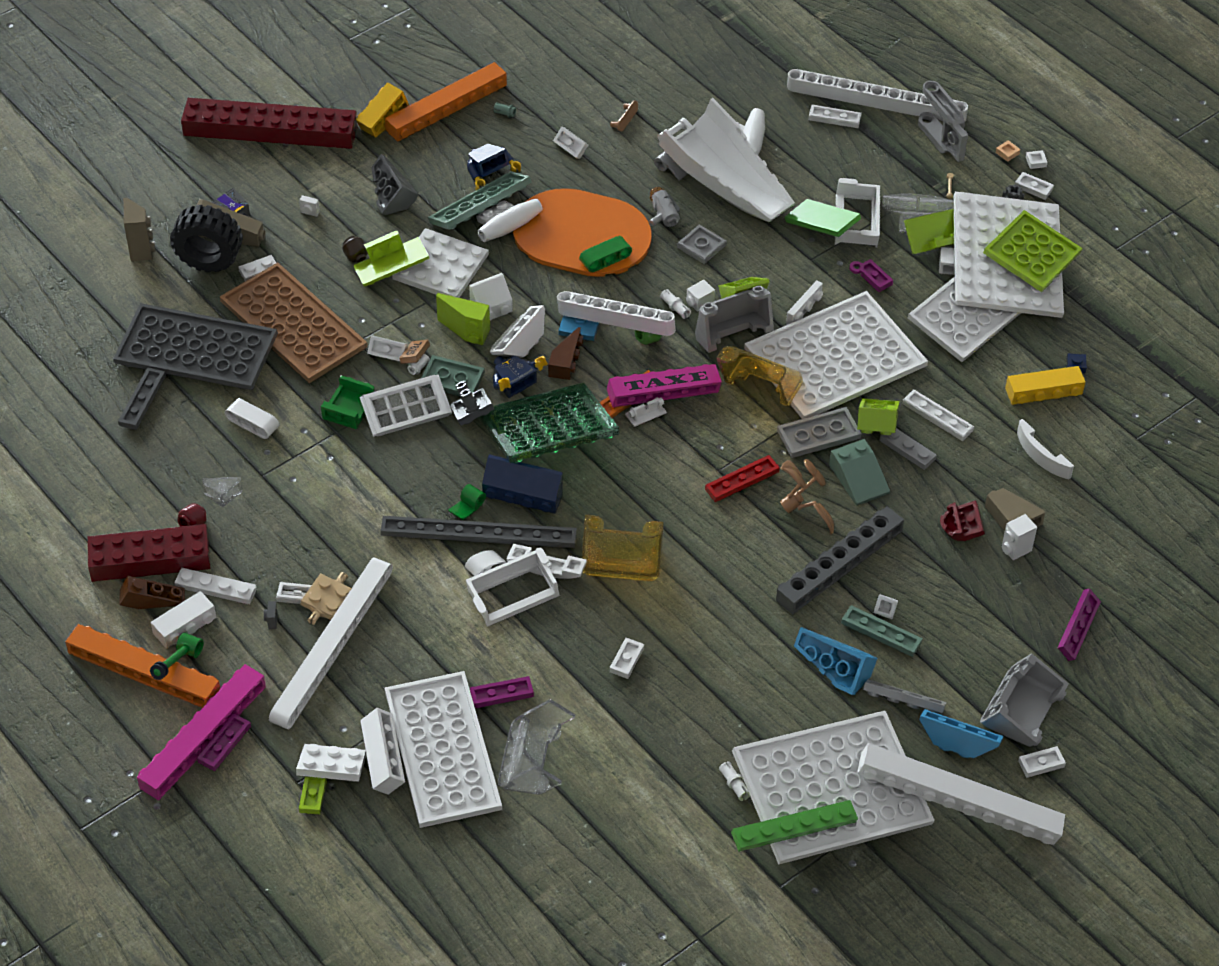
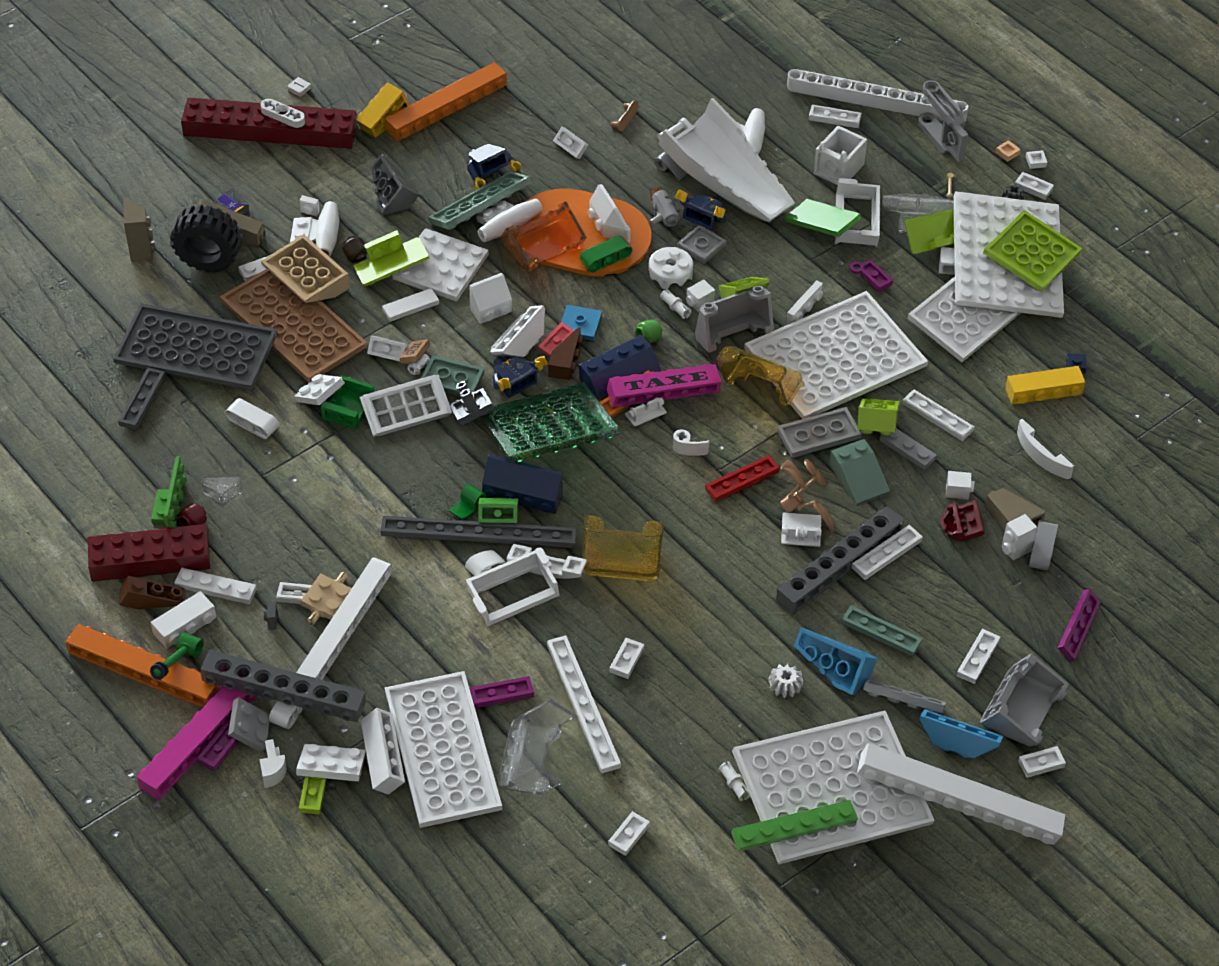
lime slope [436,293,490,345] -> none
sand green pin [493,102,516,118] -> none
white beam [557,291,676,336] -> none
white slope [874,594,898,619] -> none
none -> bright green bracket [151,456,187,528]
none -> dark grey brick [200,650,366,722]
none -> light grey plate [228,697,270,752]
none -> white brick [260,739,287,788]
none -> white beam [261,99,305,128]
none -> tan slope [261,234,350,303]
none -> white tile [287,77,311,97]
none -> white plate [290,201,340,257]
none -> white plate [294,374,345,405]
none -> white tile [382,288,439,322]
none -> bright green brick [478,498,518,523]
none -> clear orange windscreen [500,201,587,271]
none -> coral plate [538,322,574,358]
none -> white plate [547,635,621,774]
none -> dark blue slope [579,335,661,402]
none -> white wedge [587,184,631,243]
none -> white plate [608,811,650,856]
none -> white plate [648,247,693,289]
none -> white panel [673,429,710,456]
none -> dark blue torso [675,189,726,230]
none -> white gear [768,663,803,699]
none -> white hinge [781,513,821,547]
none -> white container [813,126,867,185]
none -> white plate [852,525,923,580]
none -> white brick [946,471,974,500]
none -> white plate [956,629,1000,684]
none -> light grey beam [1029,520,1058,571]

